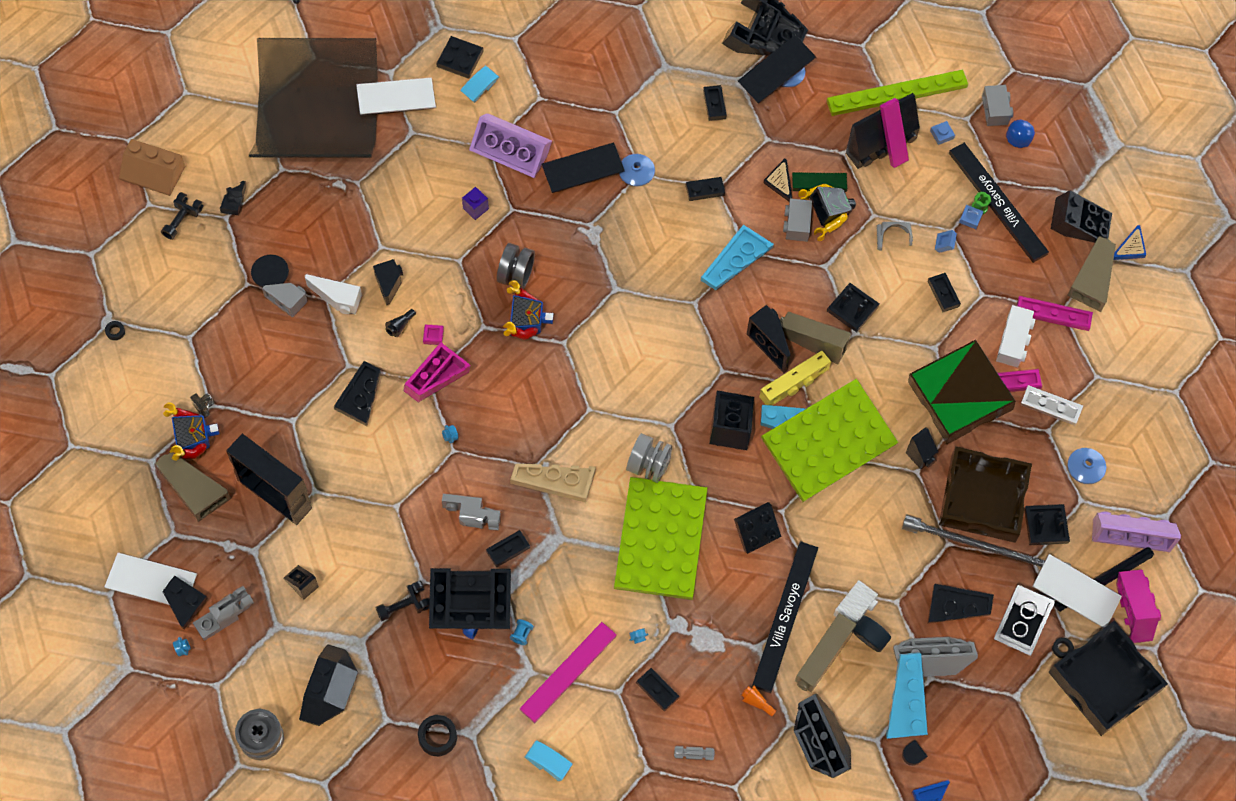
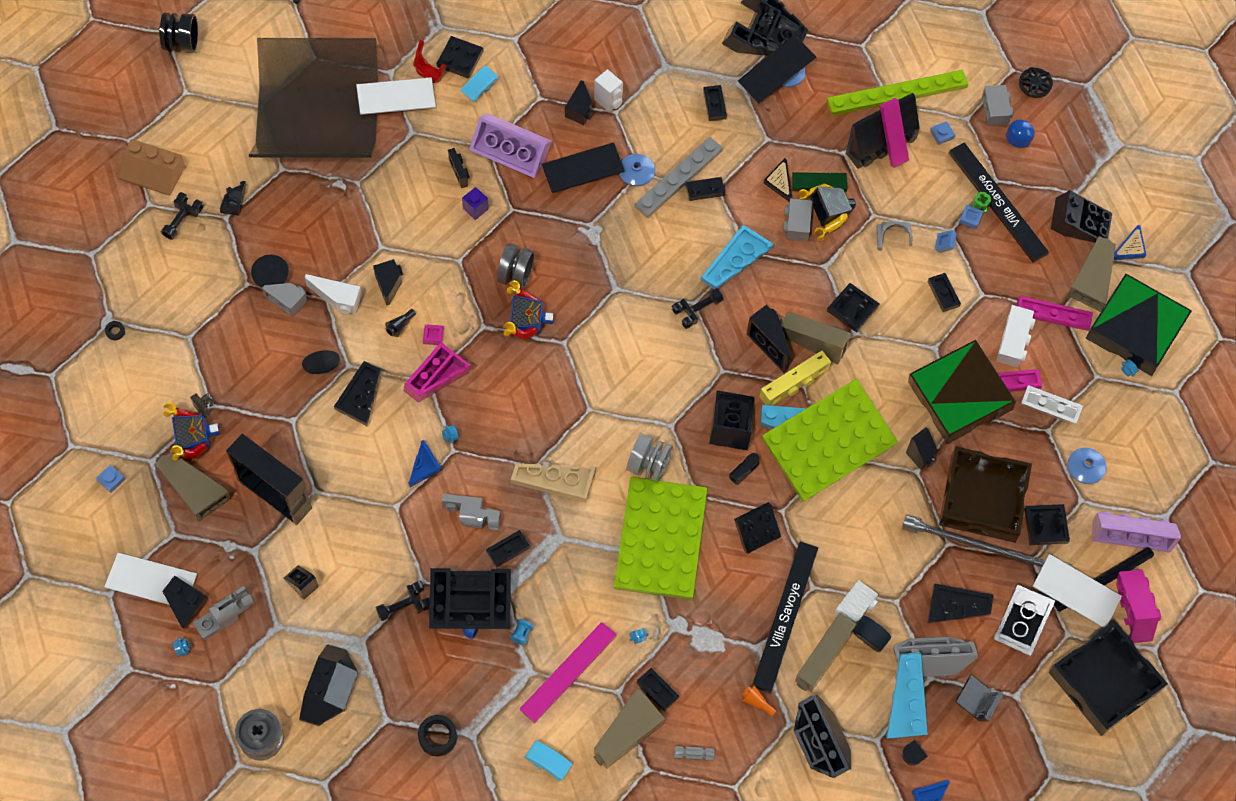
black piece [1052,637,1074,658] -> none
none -> medium blue plate [96,465,125,493]
none -> black wheel [159,12,198,52]
none -> black piece [302,350,340,374]
none -> blue tile [408,440,442,487]
none -> red helmet [413,40,446,83]
none -> black plate [448,148,470,189]
none -> black slope [565,80,594,125]
none -> dark tan slope [593,688,665,769]
none -> white brick [594,69,623,113]
none -> light grey plate [635,137,723,218]
none -> black bar [671,288,723,329]
none -> black bar [729,453,759,485]
none -> piece [955,675,1003,722]
none -> black wheel [1019,67,1053,98]
none -> black tile [1085,273,1192,376]
none -> dark azure plate [1121,359,1139,377]

